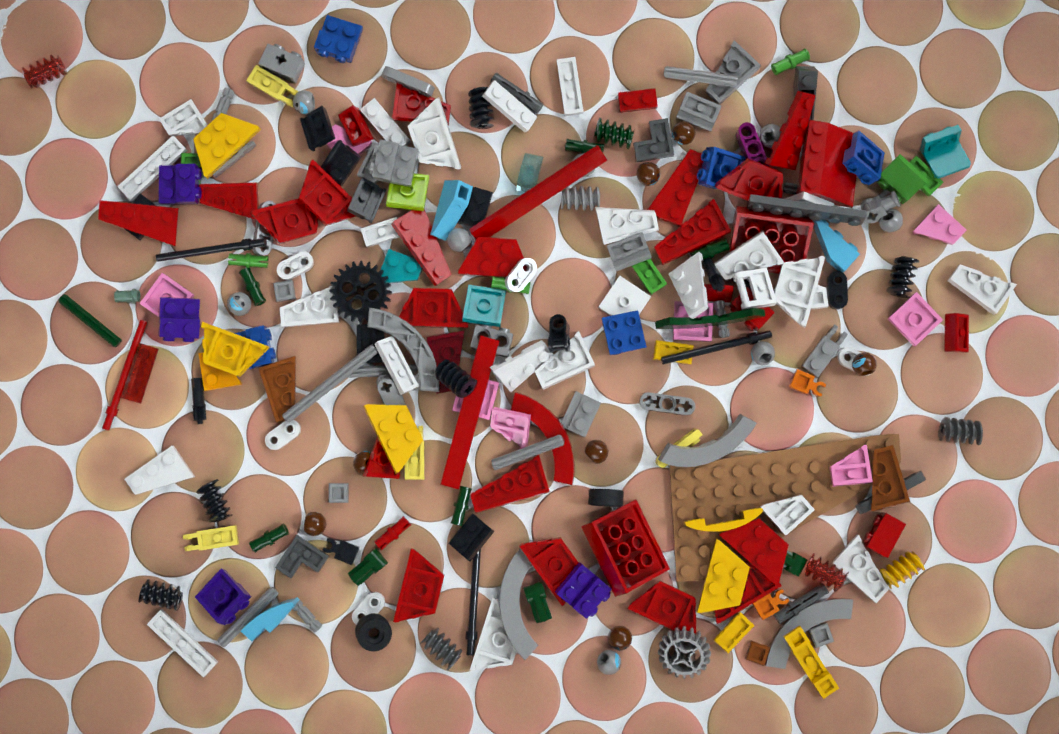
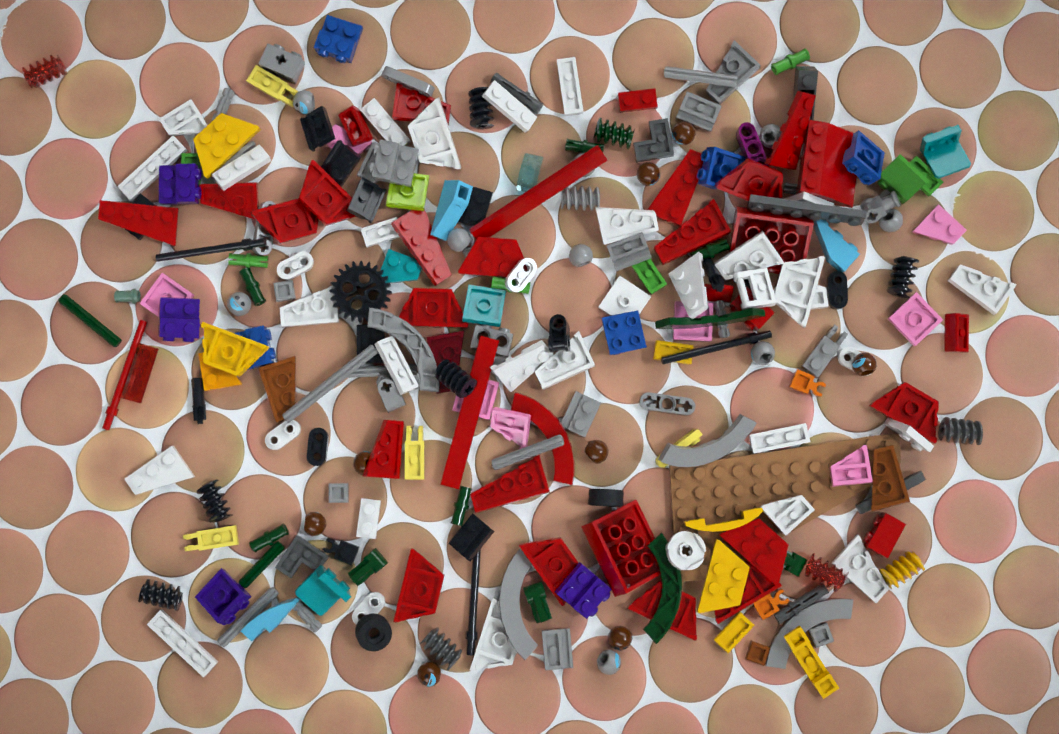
yellow wing [363,404,423,474] -> none
red pin [374,516,411,550] -> none
light grey gear [658,626,711,679] -> none
none -> white plate [212,144,271,191]
none -> dark green axle [239,541,285,588]
none -> teal bracket [295,564,351,616]
none -> black plate [307,428,329,466]
none -> white plate [356,498,381,539]
none -> reddish brown piece [417,662,441,687]
none -> light grey plate [542,628,573,670]
none -> light grey piece [569,244,593,267]
none -> dark green tile [643,533,682,644]
none -> white plate [665,531,706,570]
none -> white plate [749,423,810,454]
none -> red wing [869,382,939,444]
none -> white wing [883,418,934,452]

